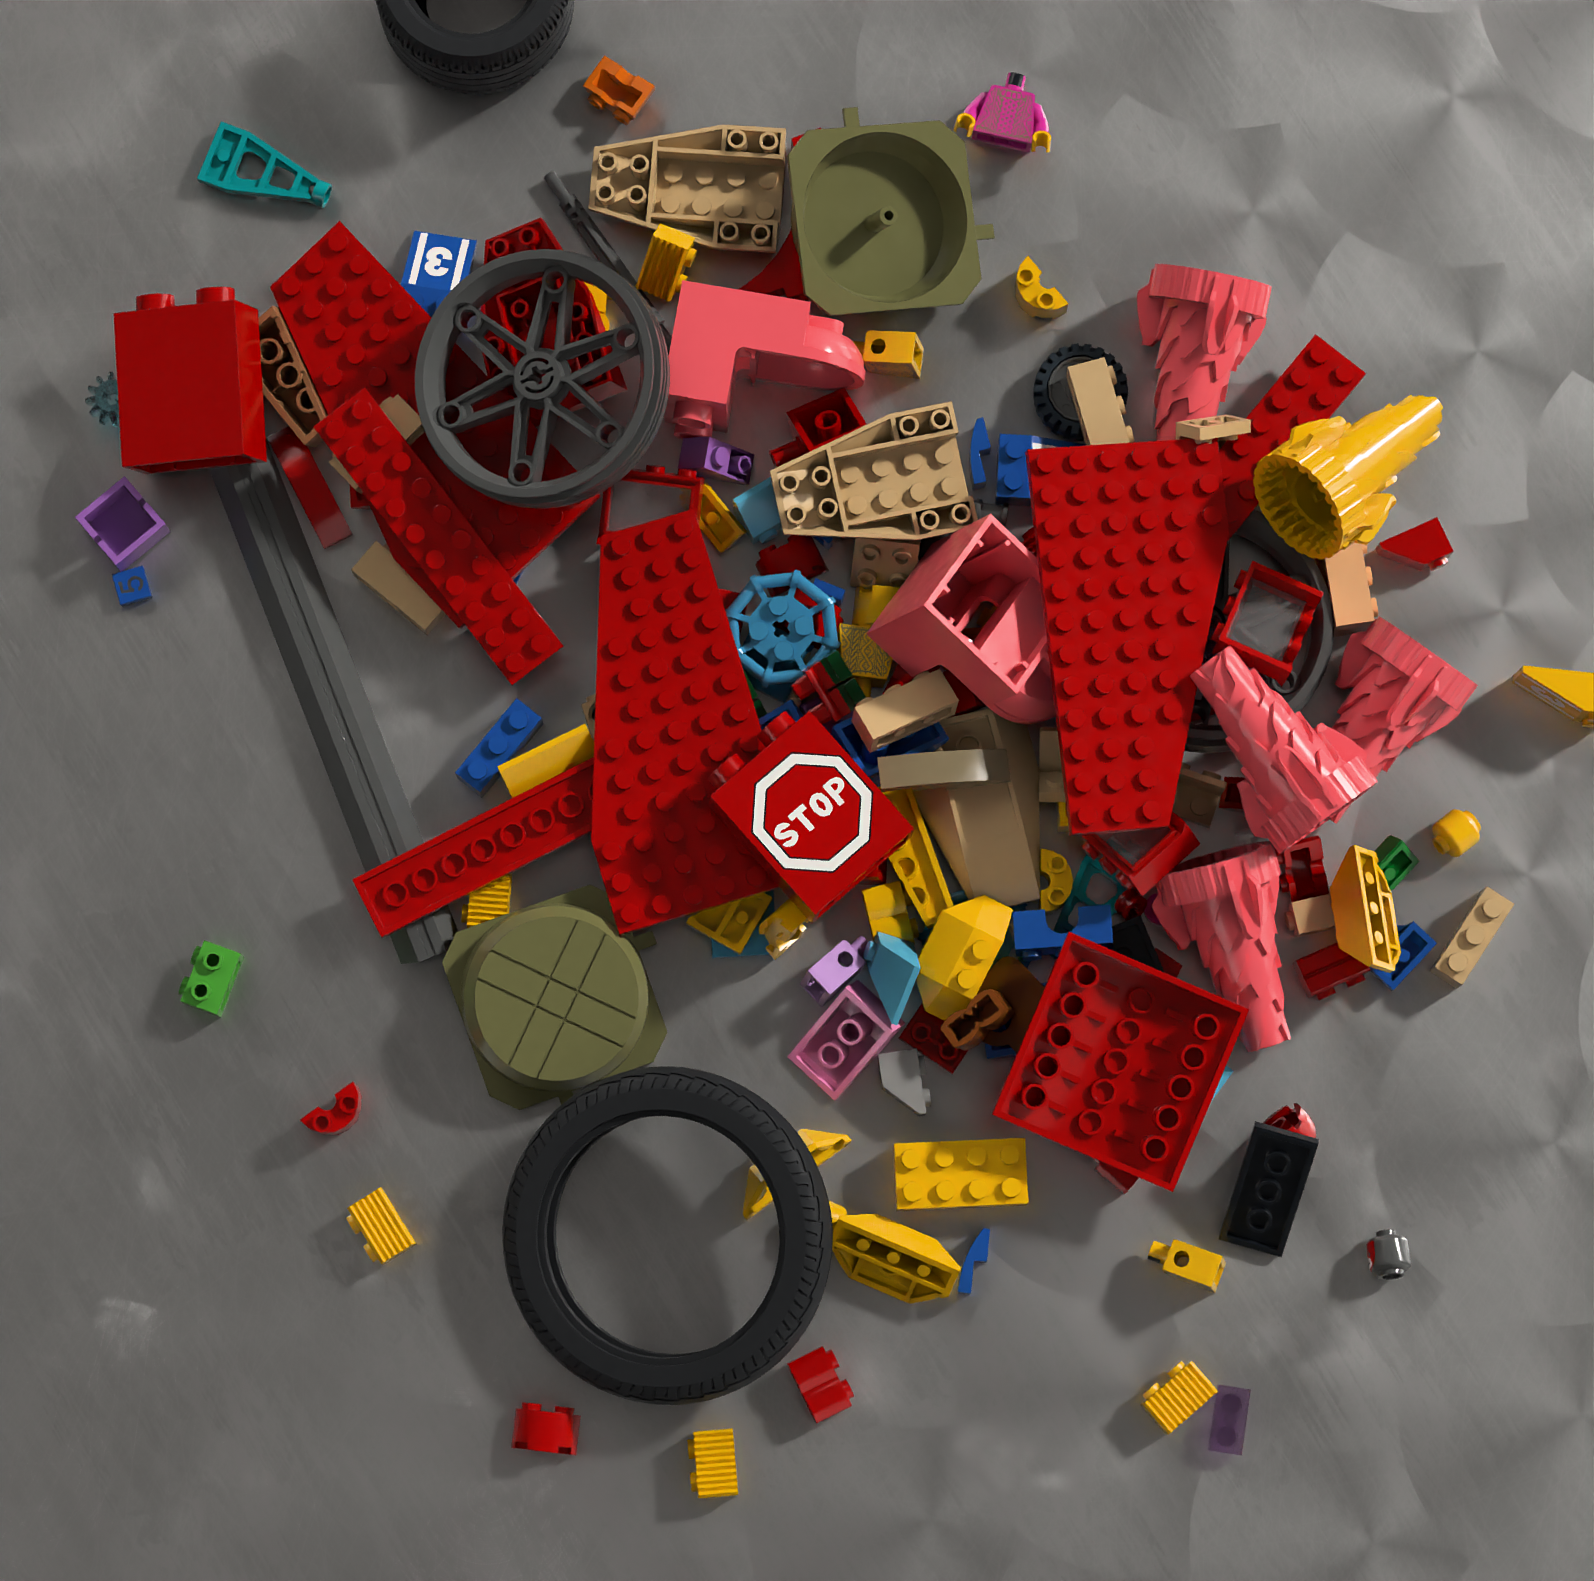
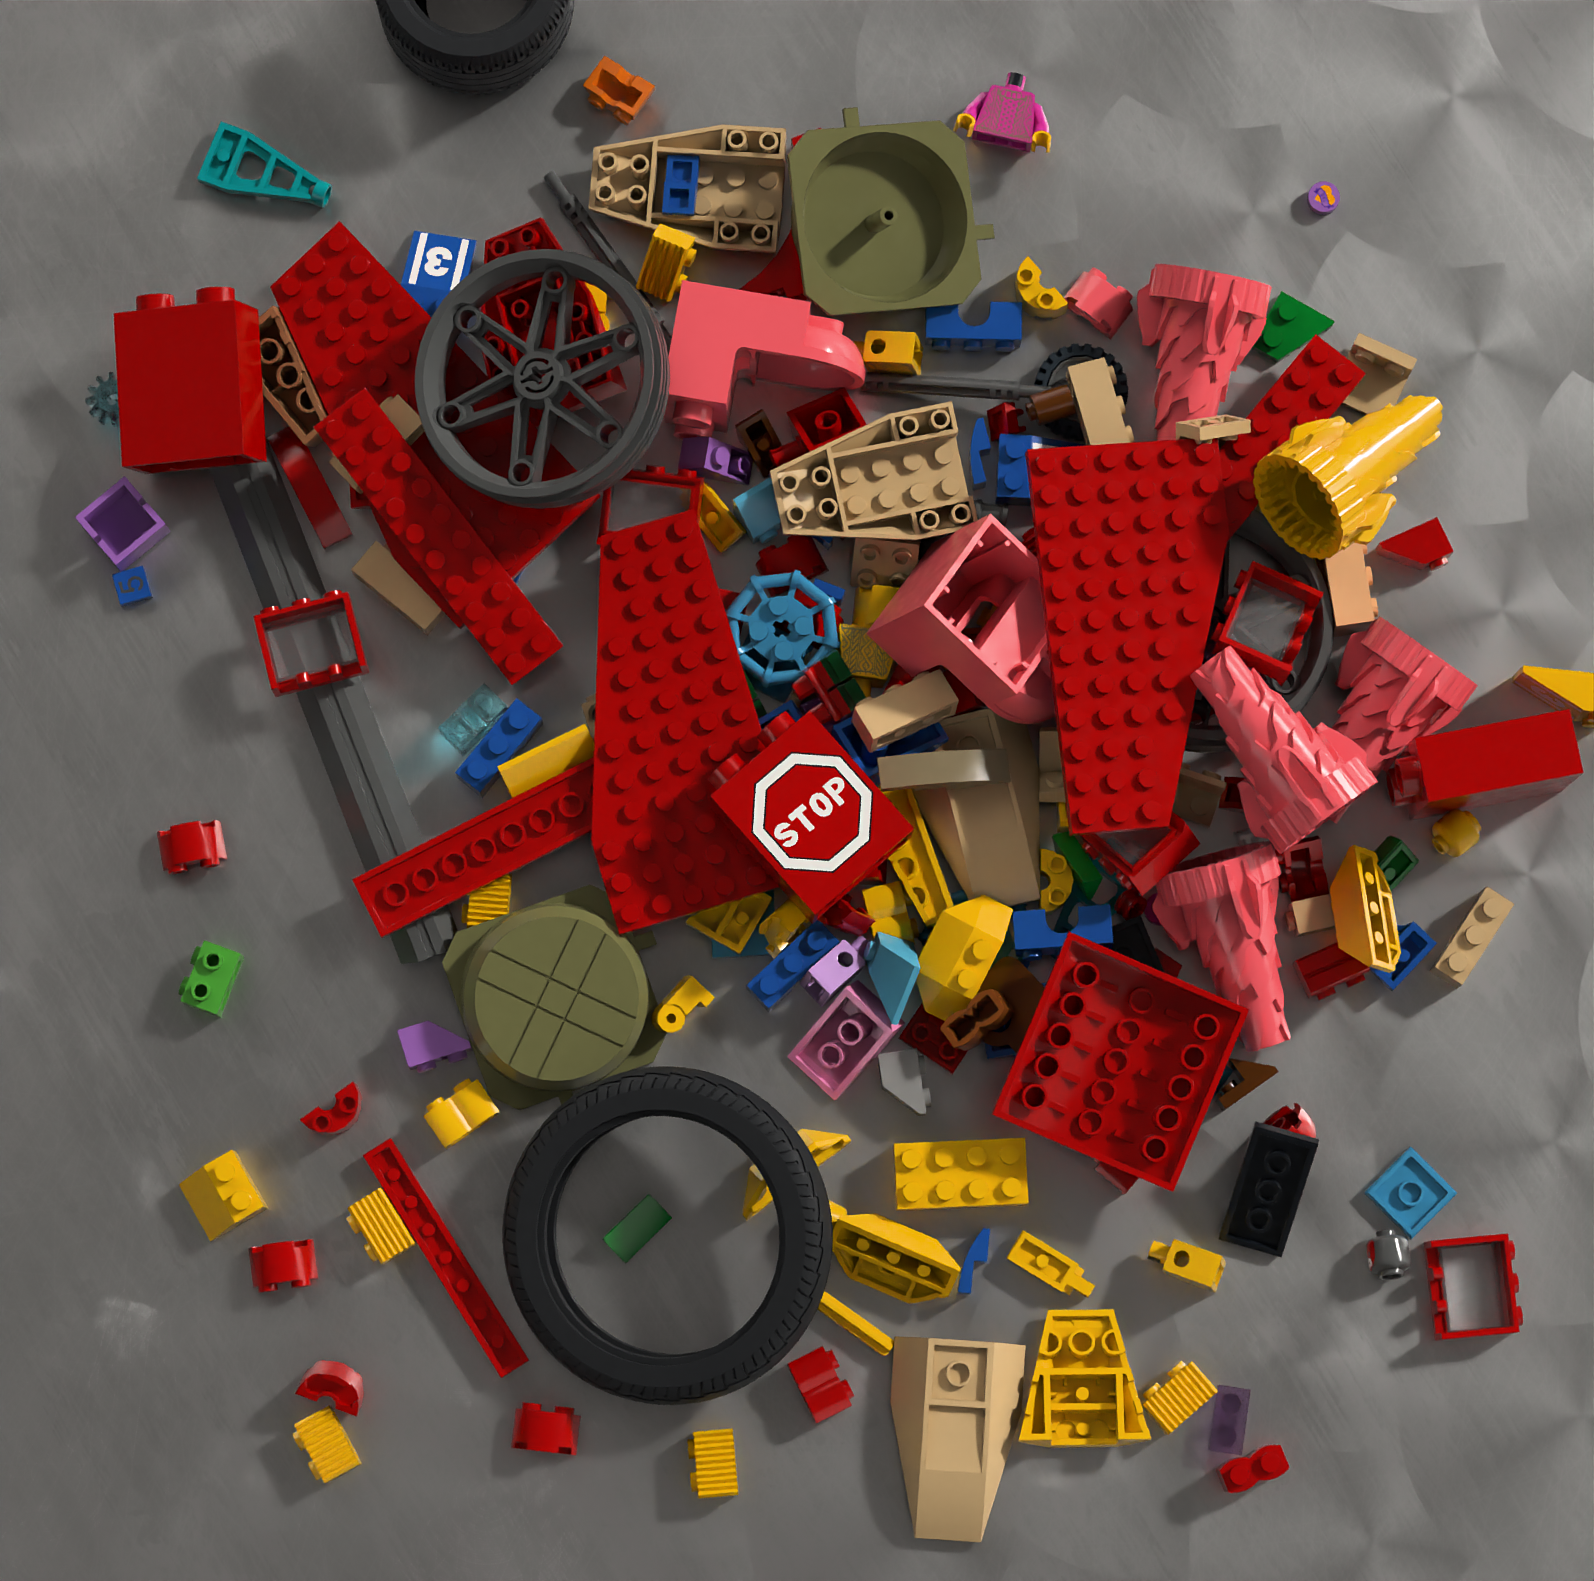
none -> red cylinder [157,820,227,875]
none -> yellow slope [179,1150,268,1241]
none -> red cylinder [248,1239,318,1293]
none -> window [253,590,370,697]
none -> yellow brick [292,1405,362,1483]
none -> red cylinder [295,1360,364,1417]
none -> red plate [363,1138,530,1378]
none -> medium lavender slope [397,1020,473,1073]
none -> yellow brick [423,1078,501,1149]
none -> clear light blue brick [438,683,508,756]
none -> green slope [602,1194,672,1264]
none -> yellow leg [651,975,715,1033]
none -> blue slope [662,155,700,216]
none -> reddish brown slope [735,409,782,478]
none -> blue arch [746,920,840,1012]
none -> red cylinder [817,893,875,936]
none -> yellow axle [817,1291,894,1356]
none -> dark grey axle [860,372,1052,401]
none -> tan wedge [890,1337,1026,1542]
none -> blue arch [925,302,1022,352]
none -> red tile [987,402,1026,442]
none -> yellow hinge [1006,1230,1095,1298]
none -> yellow wedge [1019,1309,1151,1448]
none -> reddish brown brick [1025,384,1076,426]
none -> green slope [1052,831,1103,900]
none -> coral cylinder [1063,267,1133,340]
none -> reddish brown slope [1215,1058,1279,1112]
none -> red brick [1216,1445,1289,1493]
none -> green wing [1252,291,1335,363]
none -> medium lavender tile [1307,181,1340,215]
none -> tan bracket [1342,333,1417,415]
none -> dark azure tile [1364,1147,1457,1240]
none -> red brick [1386,709,1584,821]
none -> window [1423,1233,1523,1341]

